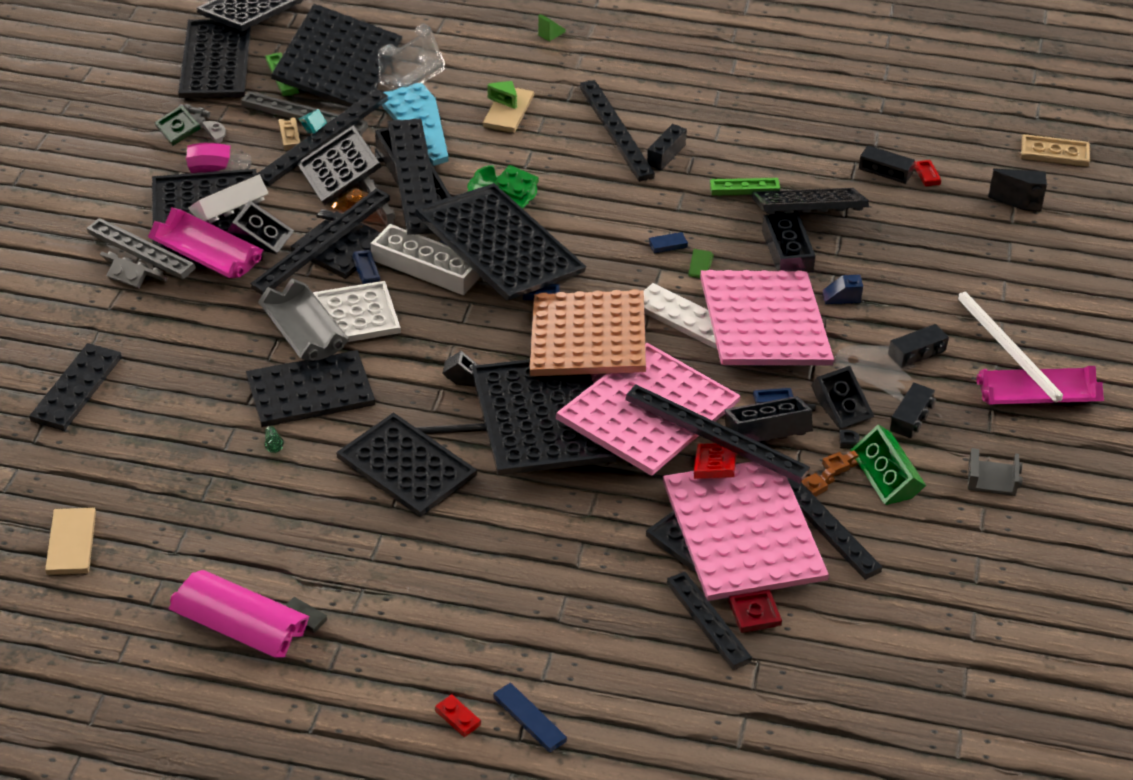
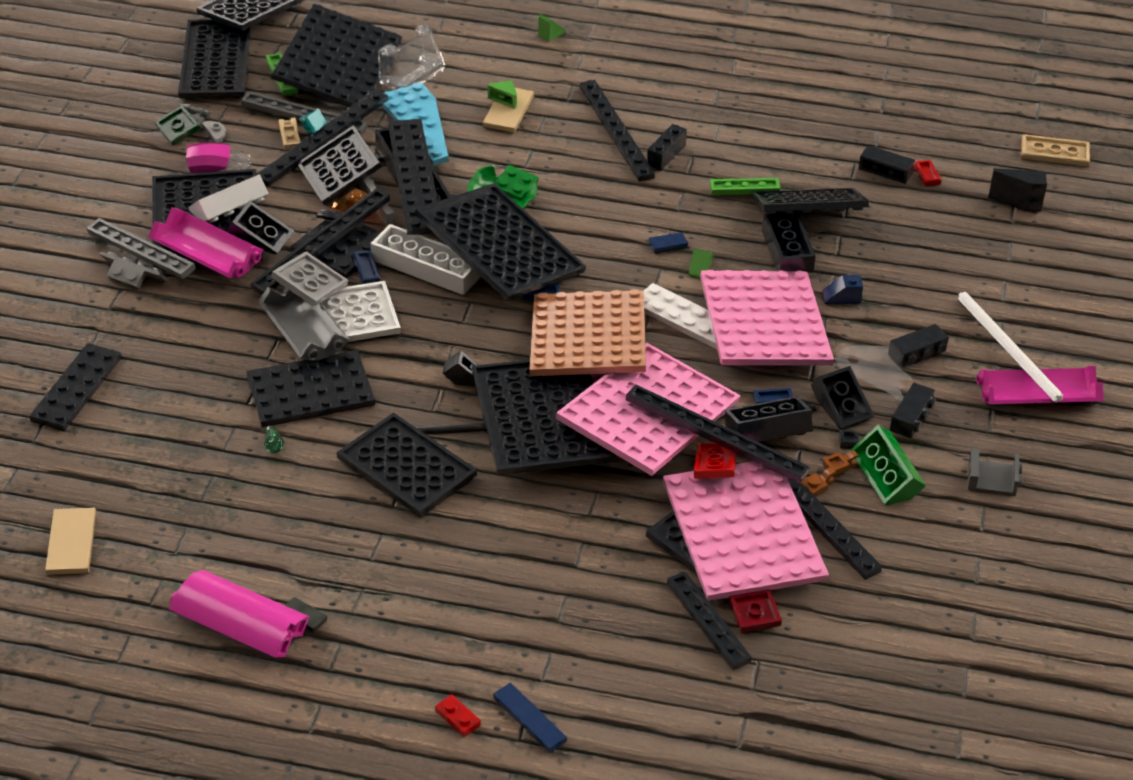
none -> light grey plate [271,252,348,306]

